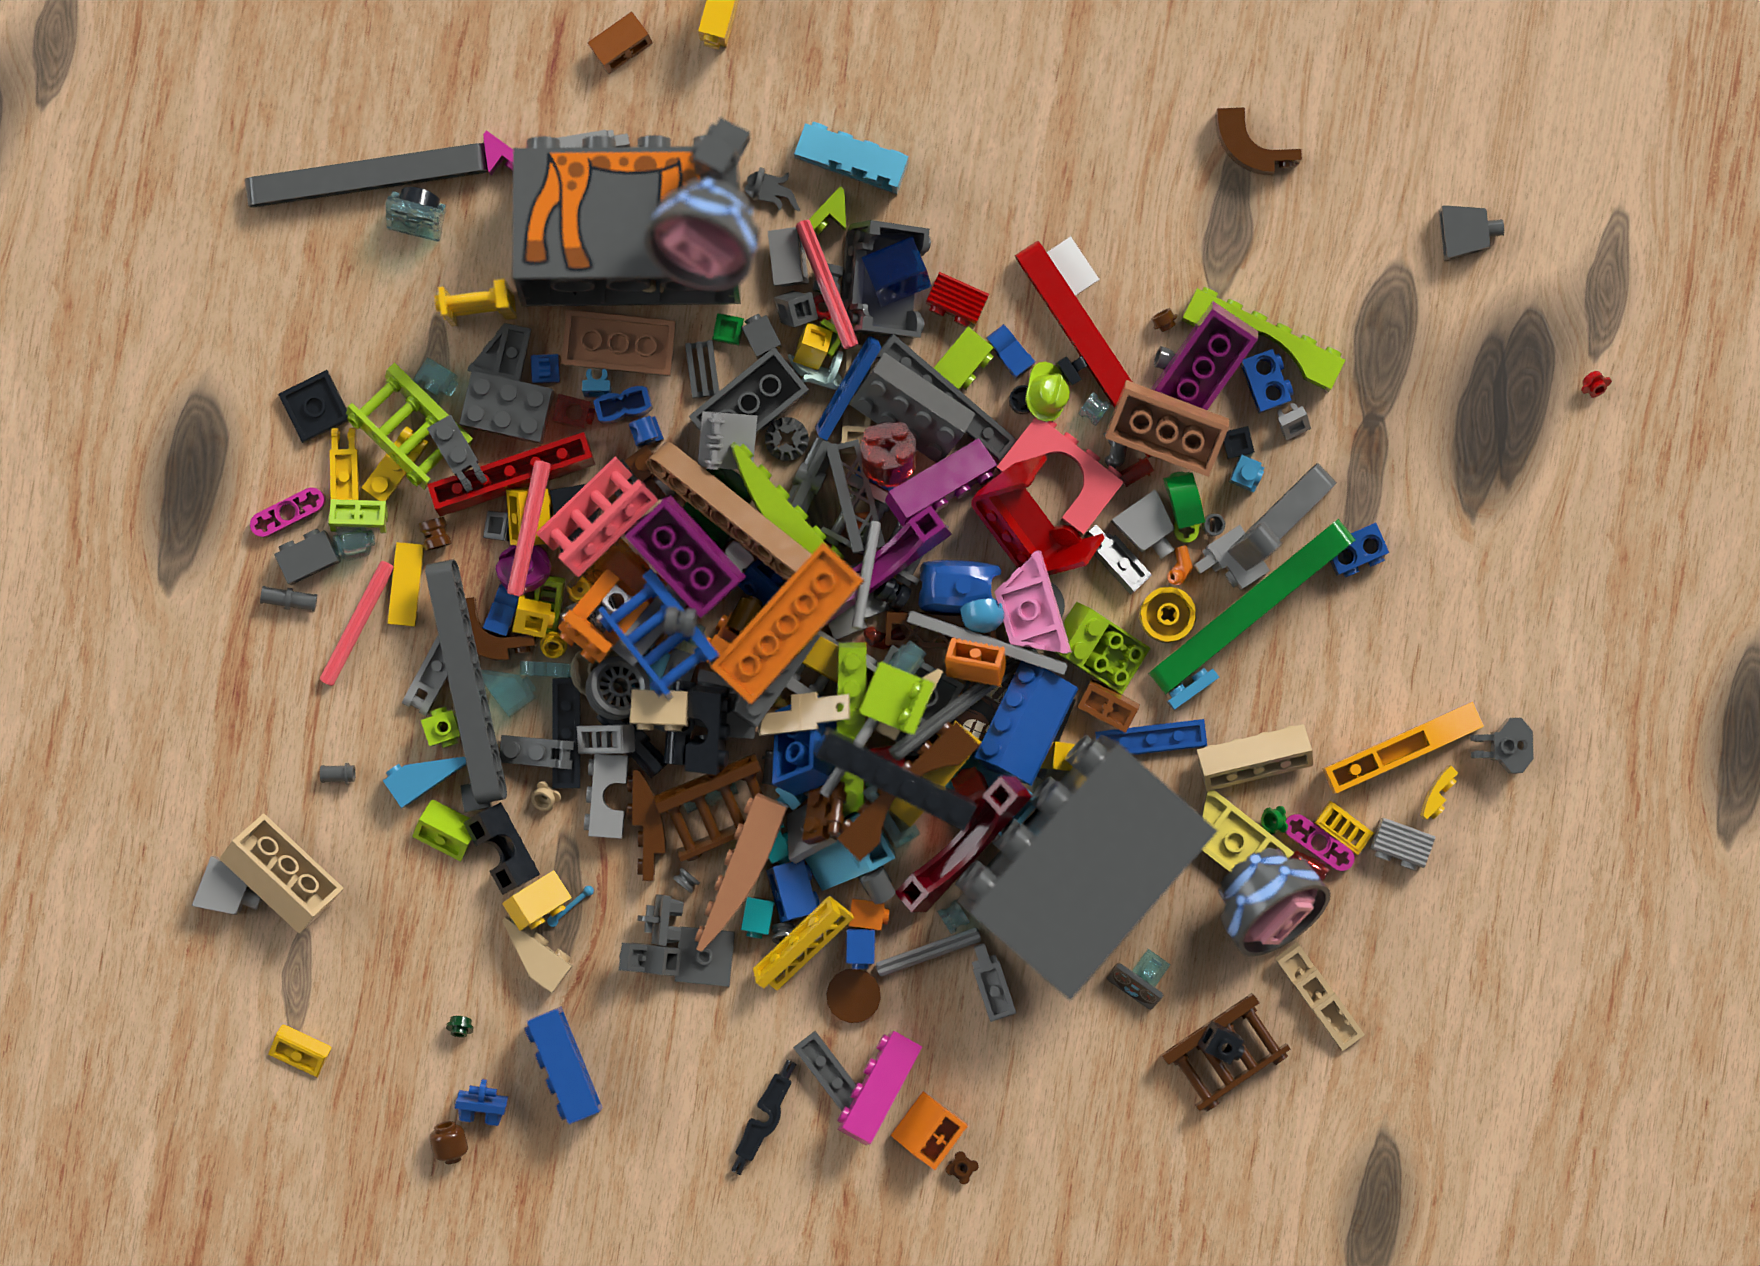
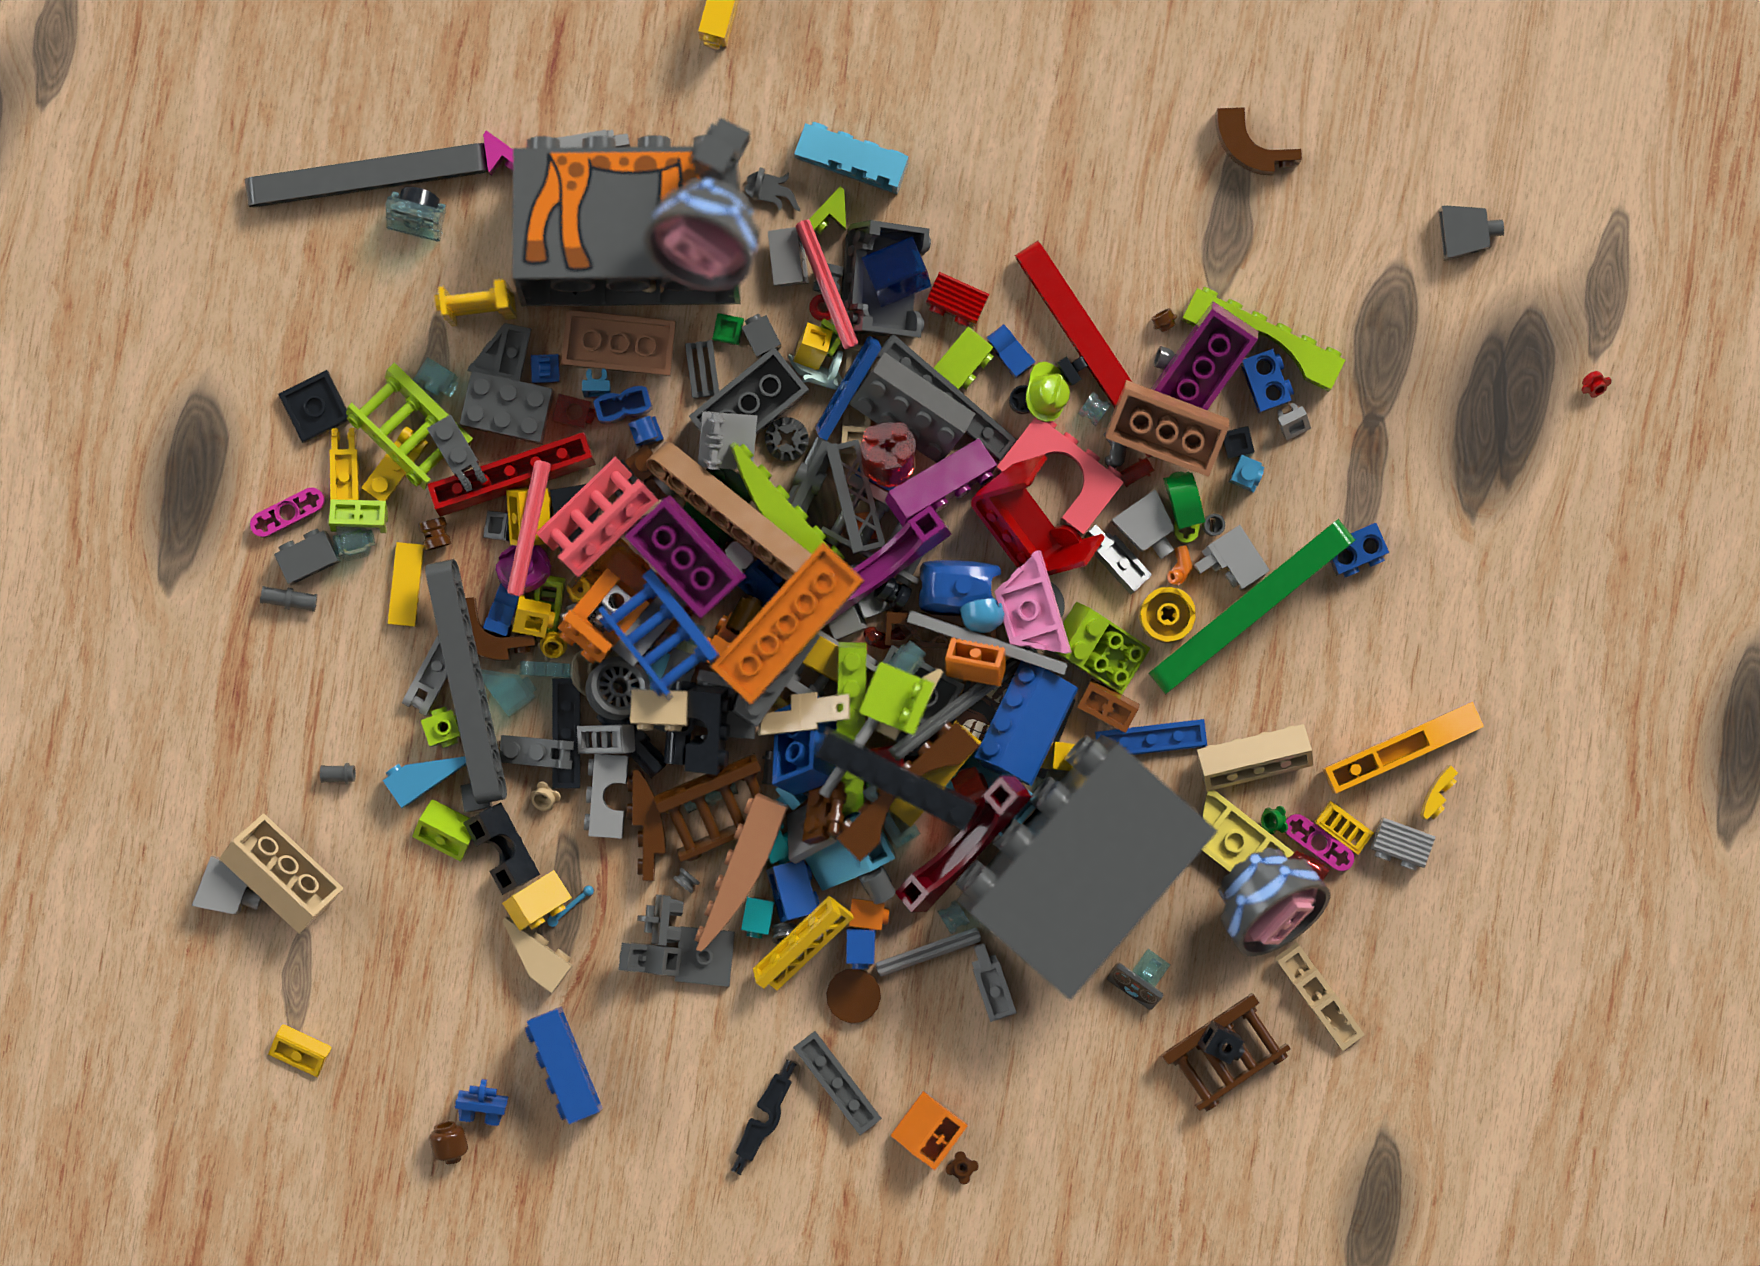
coral axle [320,561,394,686] -> none
dark green plate [446,1016,474,1038] -> none
dark orange hinge [587,11,653,74] -> none
dark grey wheel [664,606,697,637] -> none
dark grey brick [774,291,819,327] -> none
dark pink brick [837,1031,922,1146] -> none
light grey bar [851,521,881,630] -> none
white sticker [1047,237,1099,295] -> none
dark azure plate [1167,668,1219,710] -> none
dark grey beam [1228,463,1337,571] -> none
dark grey hinge [1470,718,1534,773] -> none

